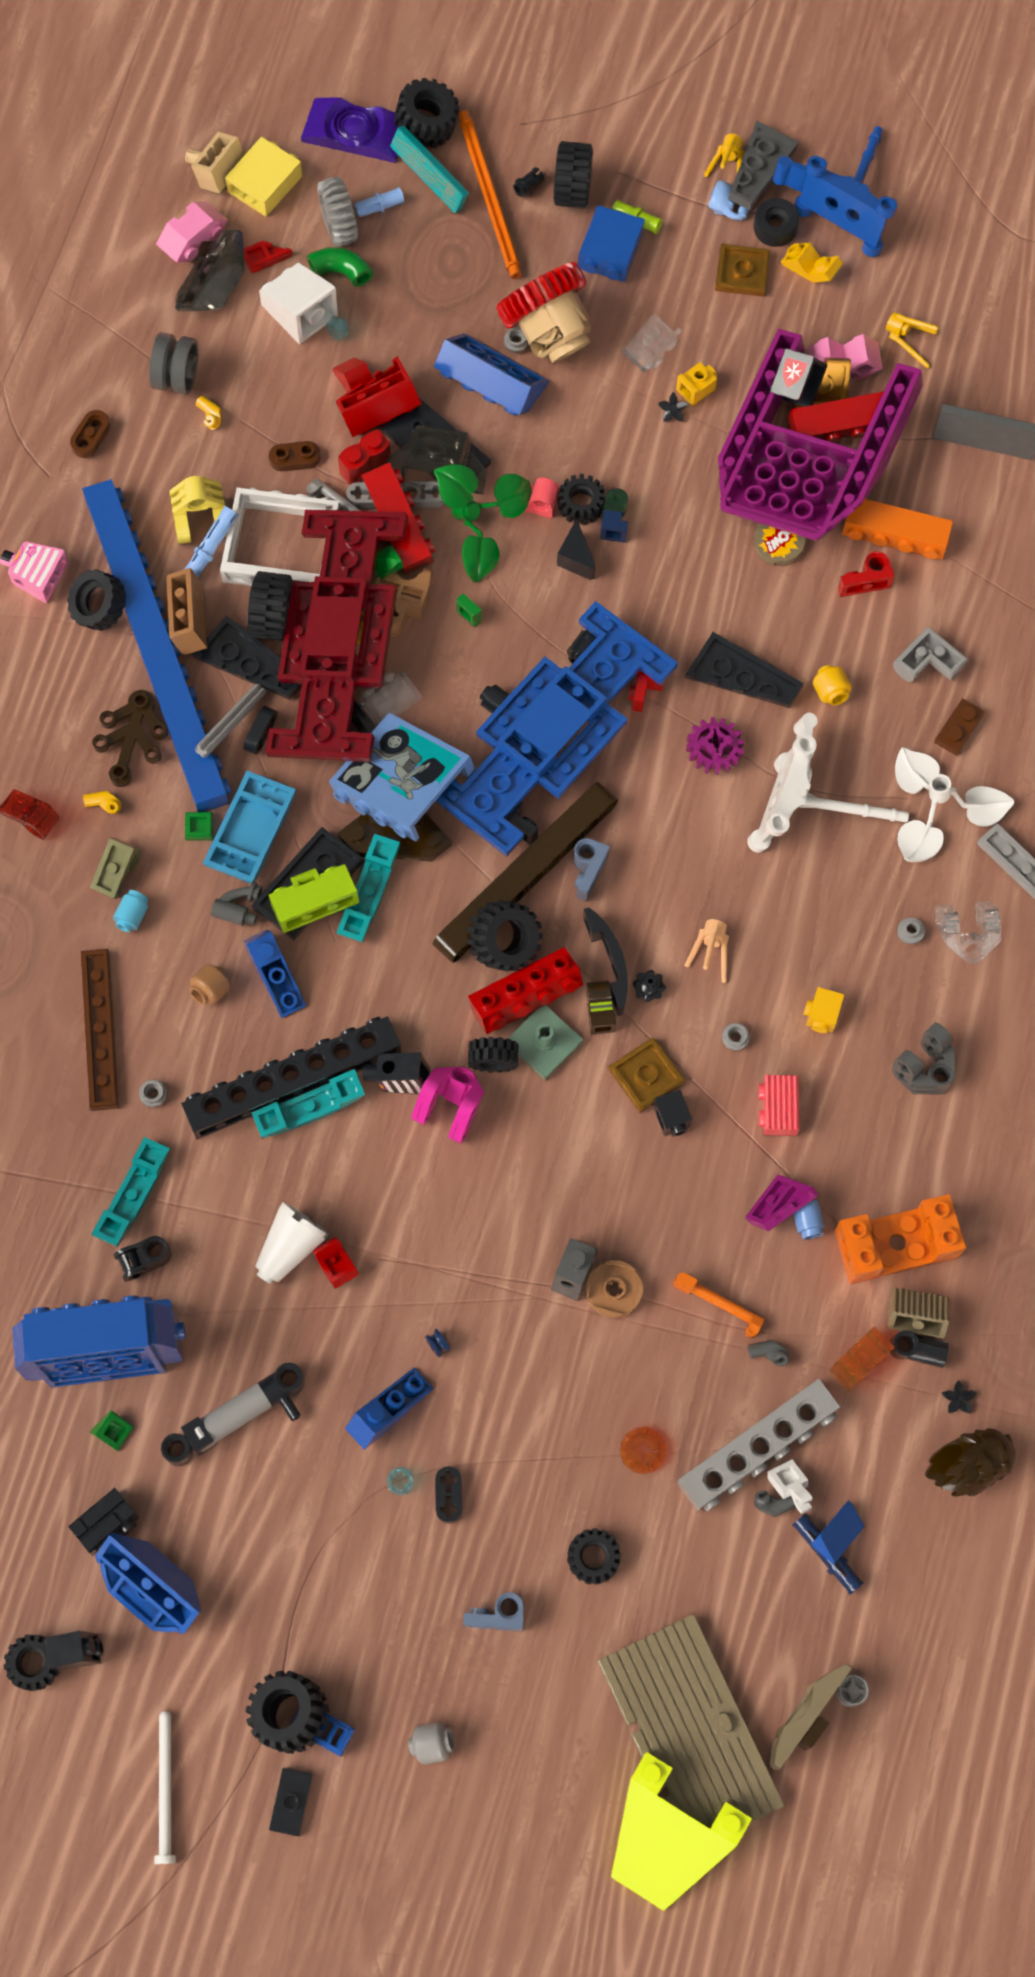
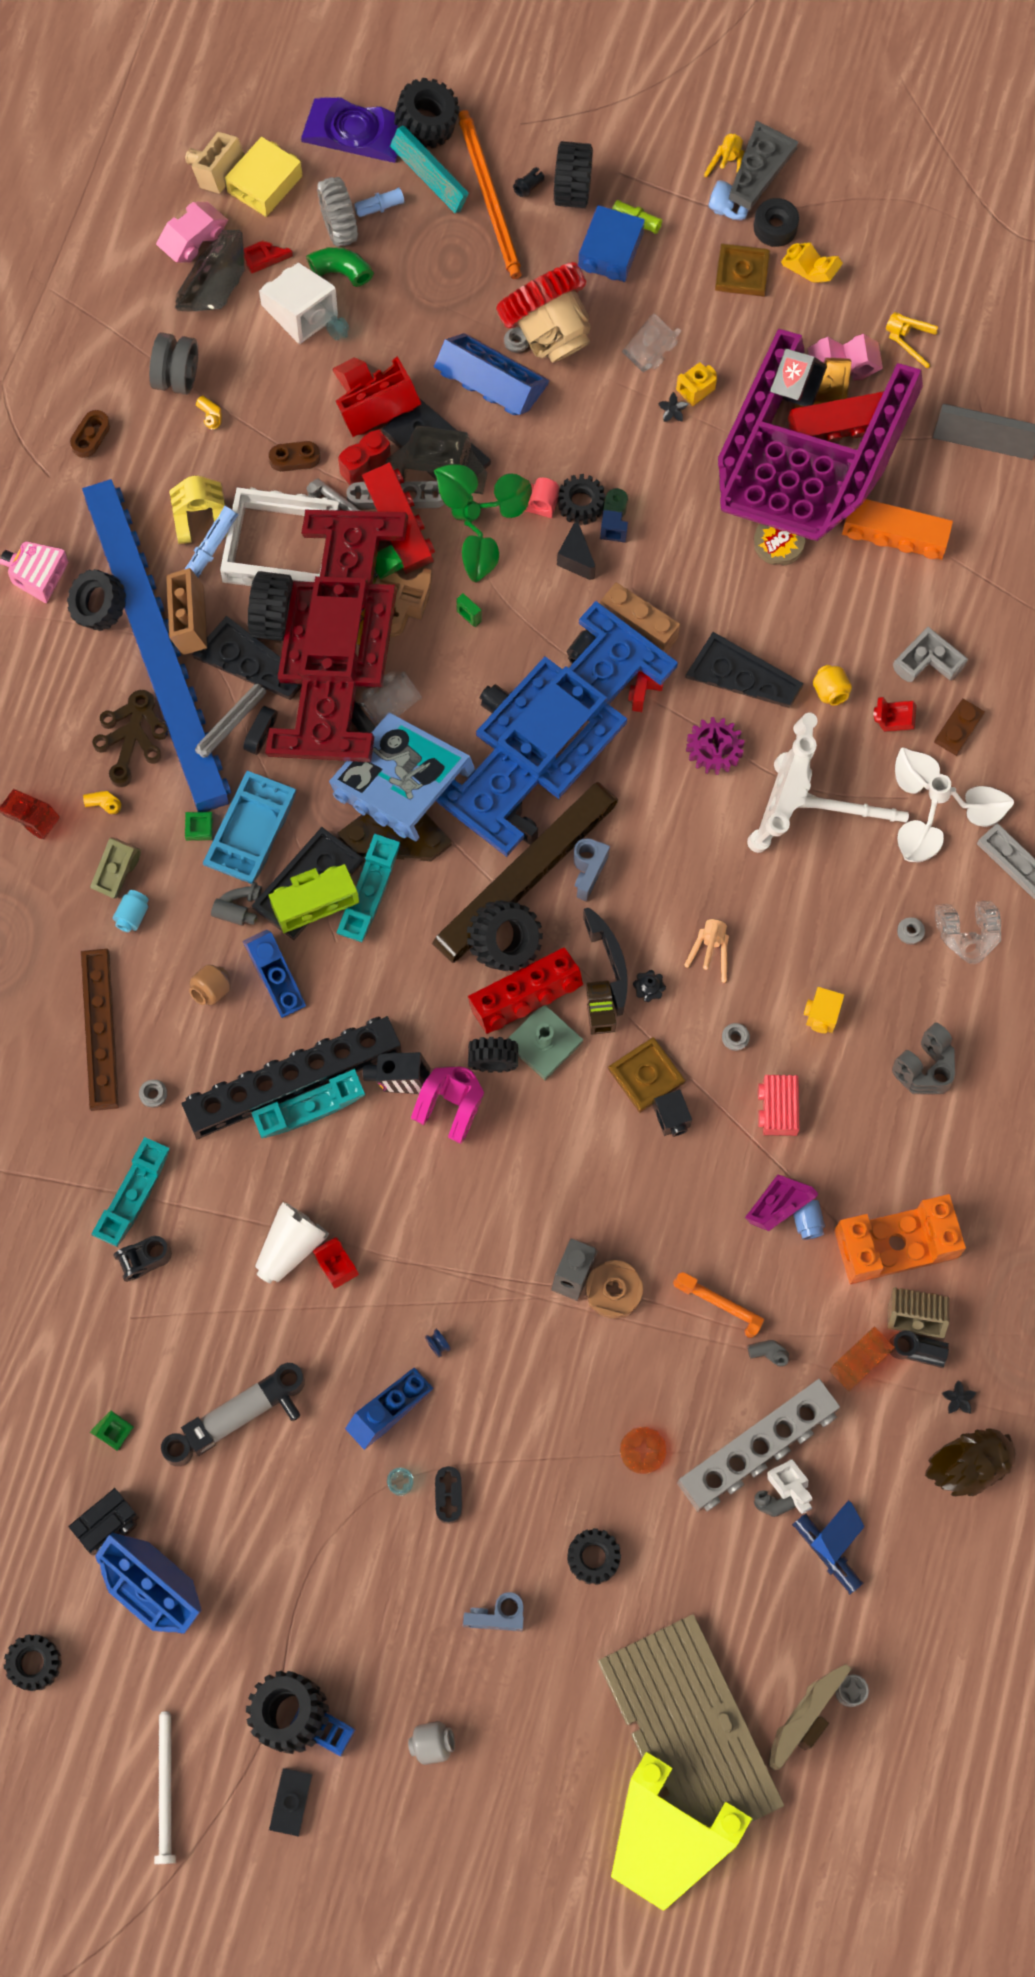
blue piece [12,1296,186,1388] -> none
black slope [45,1631,104,1670] -> none
blue piece [773,126,897,257] -> none
red plate [838,551,894,597] -> none
none -> medium nougat brick [600,582,680,653]
none -> red bracket [873,697,917,732]

